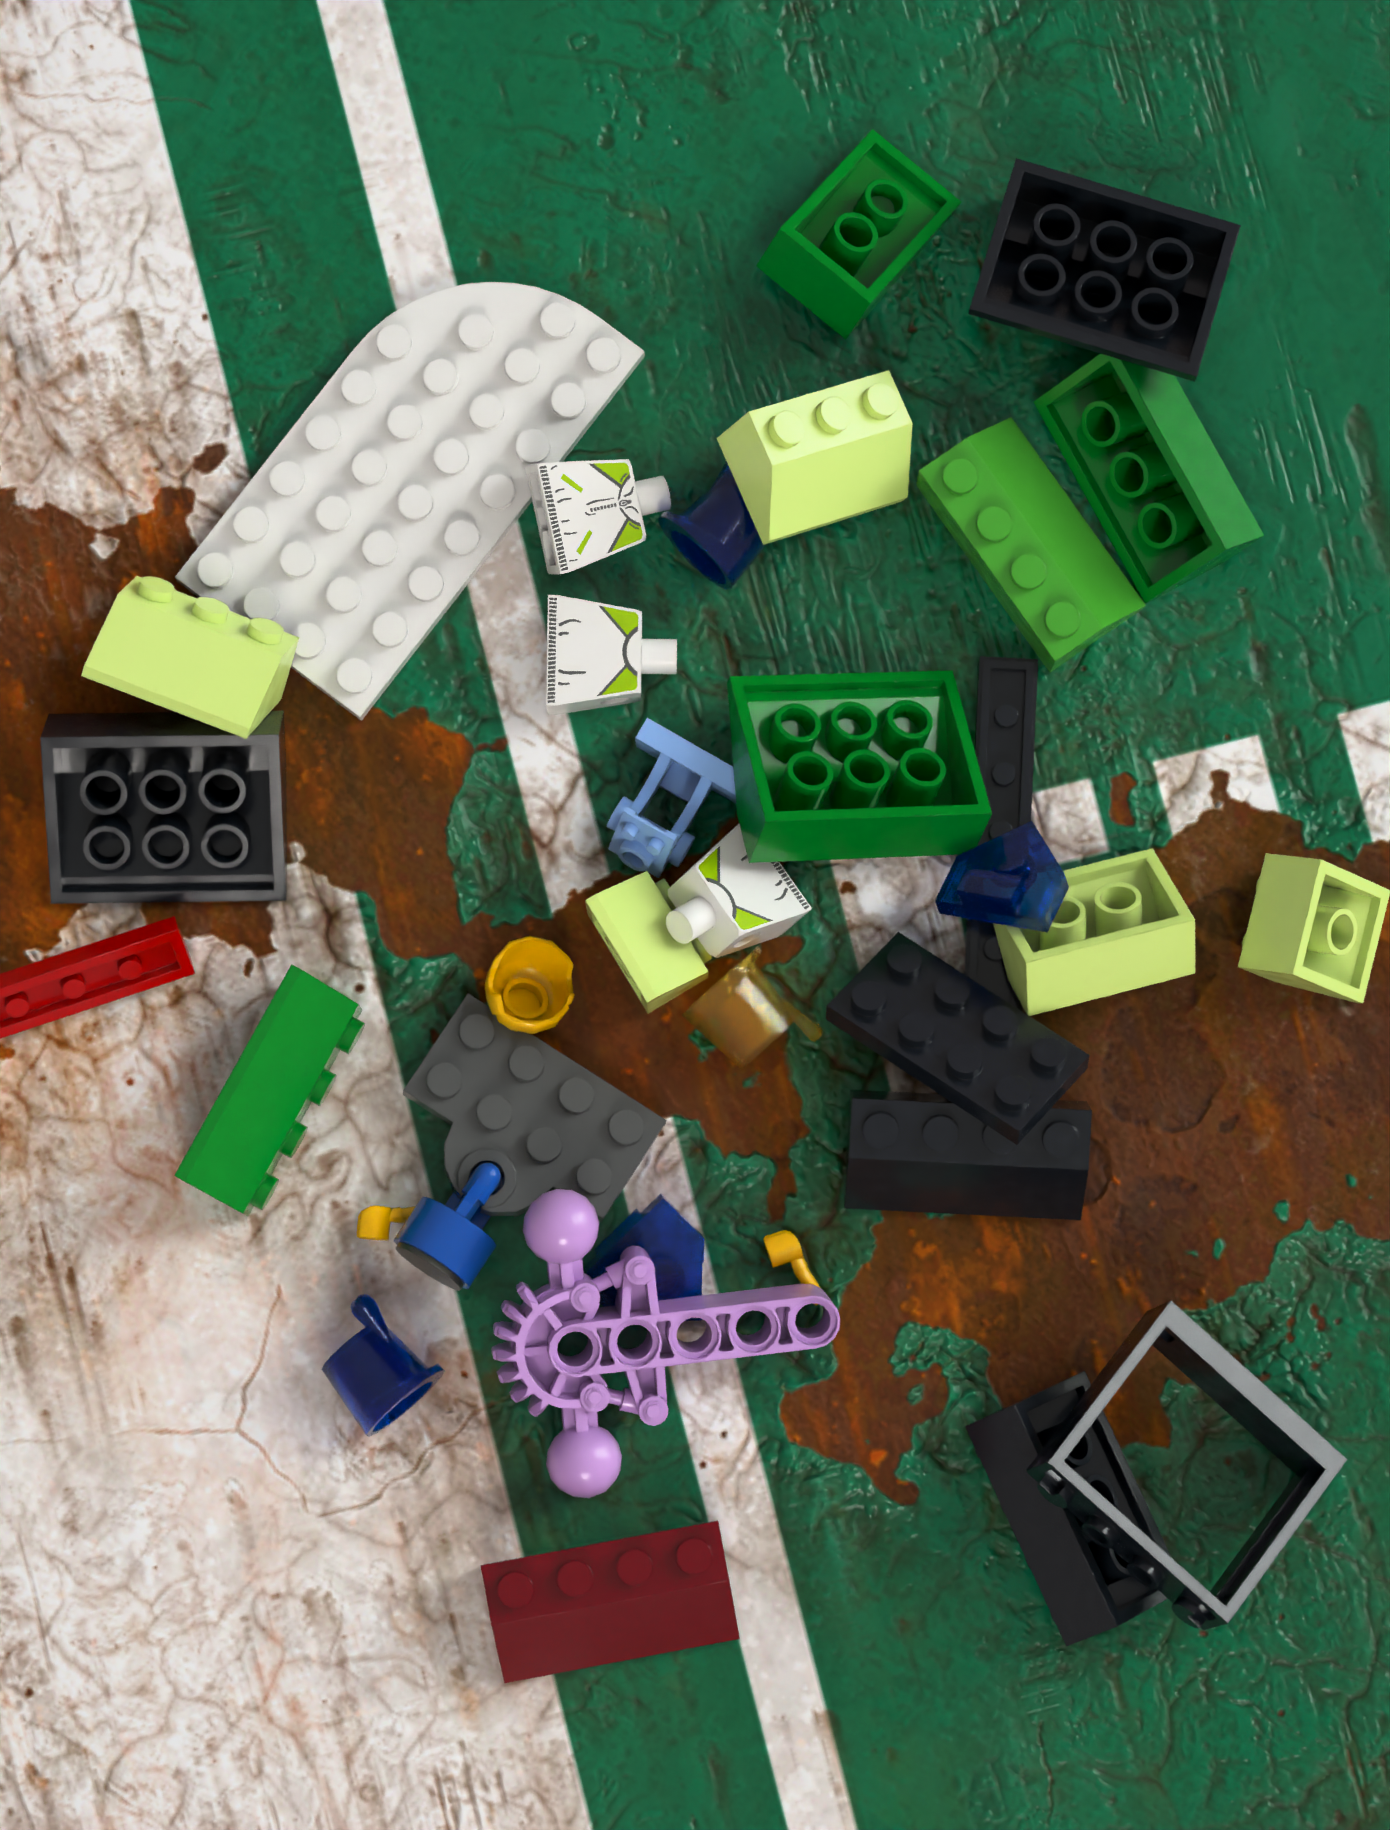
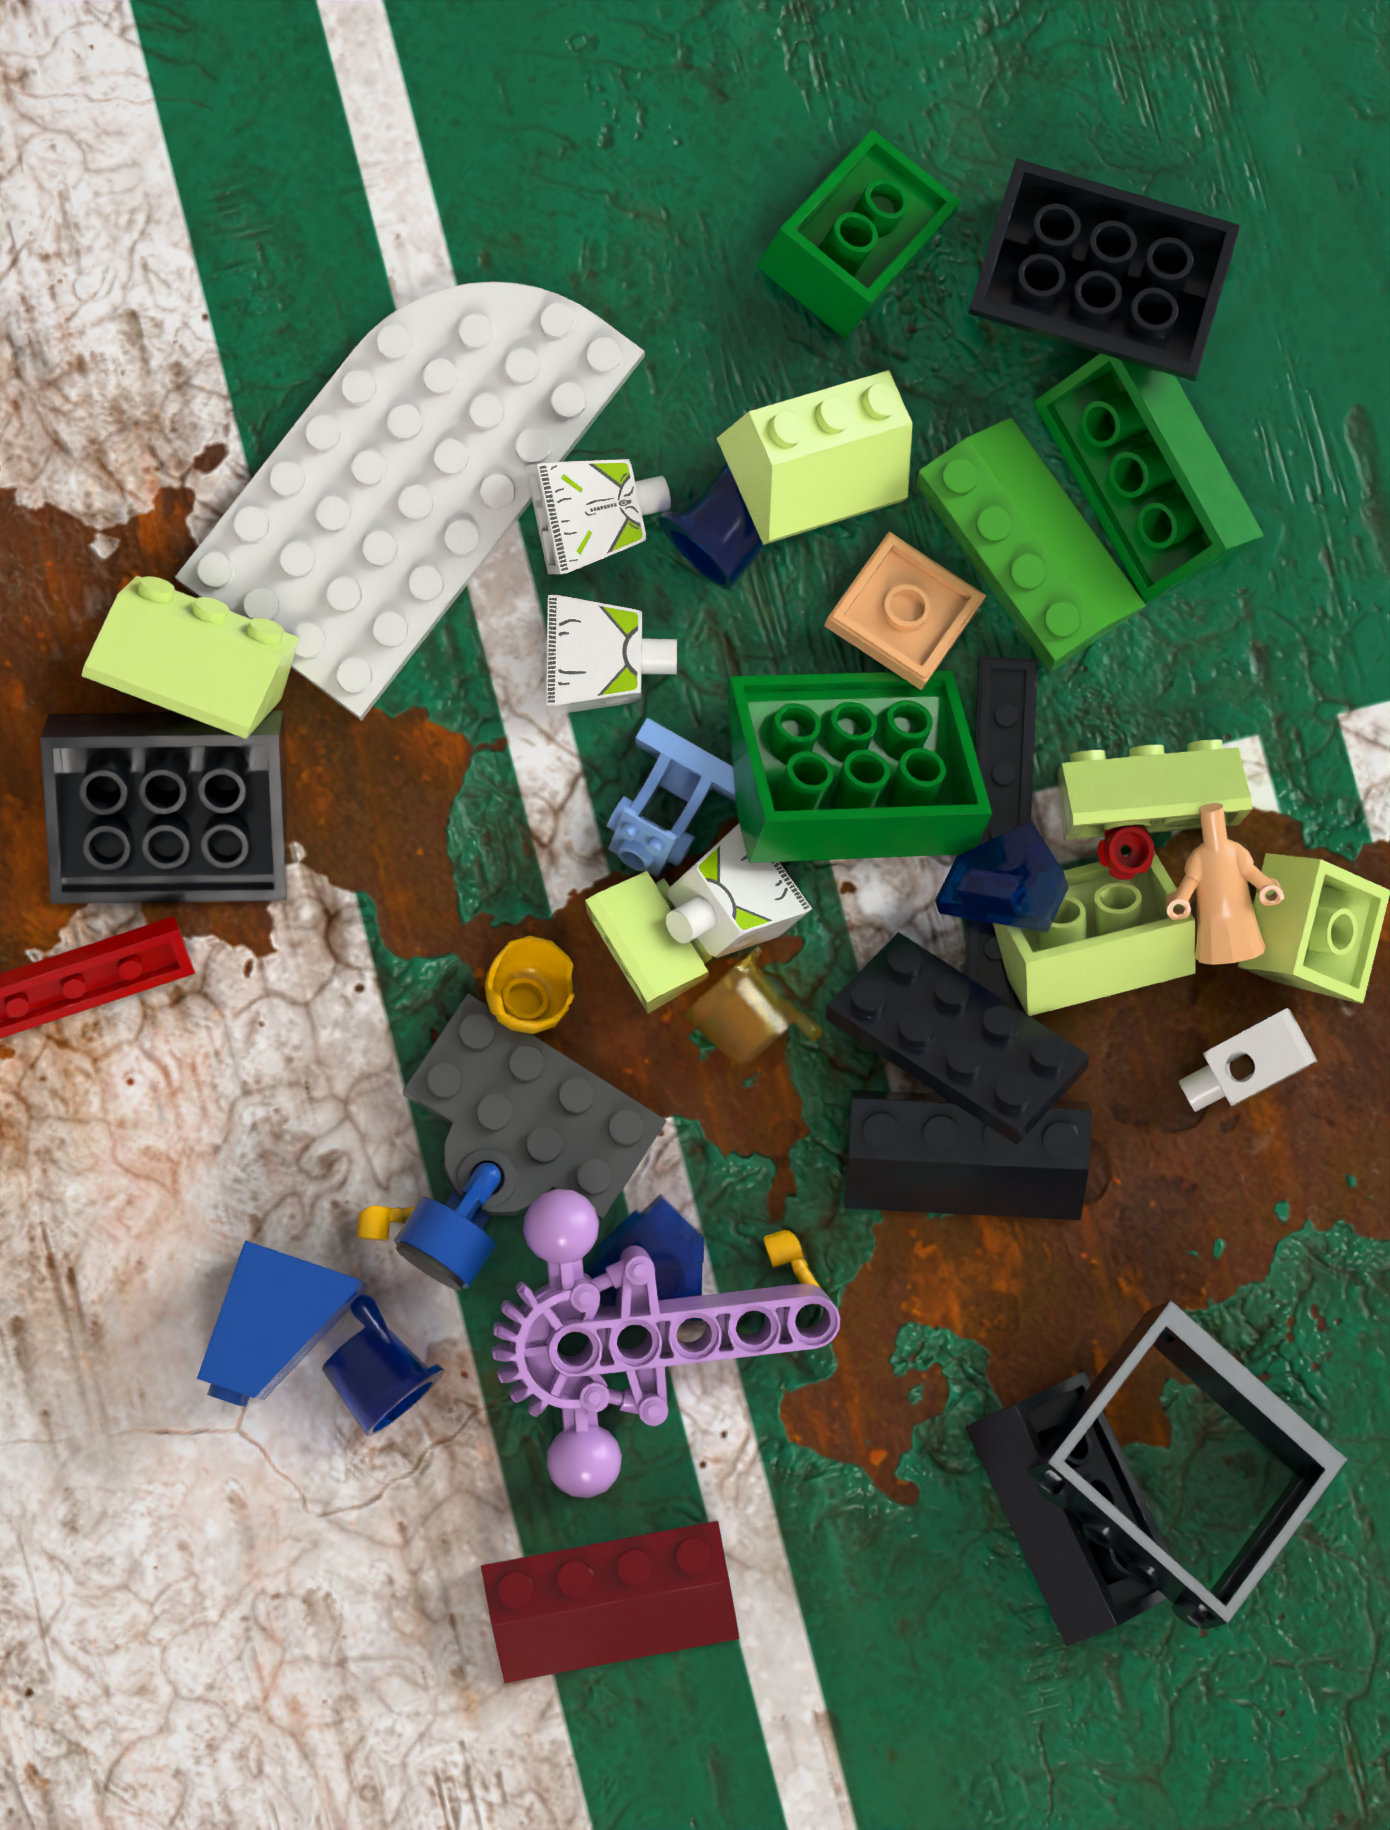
green slope [174,964,365,1217] -> none
none -> blue slope [197,1240,367,1407]
none -> light nougat plate [824,531,986,690]
none -> yellowish green slope [1057,740,1252,841]
none -> red plate [1097,825,1154,880]
none -> light nougat piece [1165,803,1283,965]
none -> white torso [1179,1008,1318,1112]

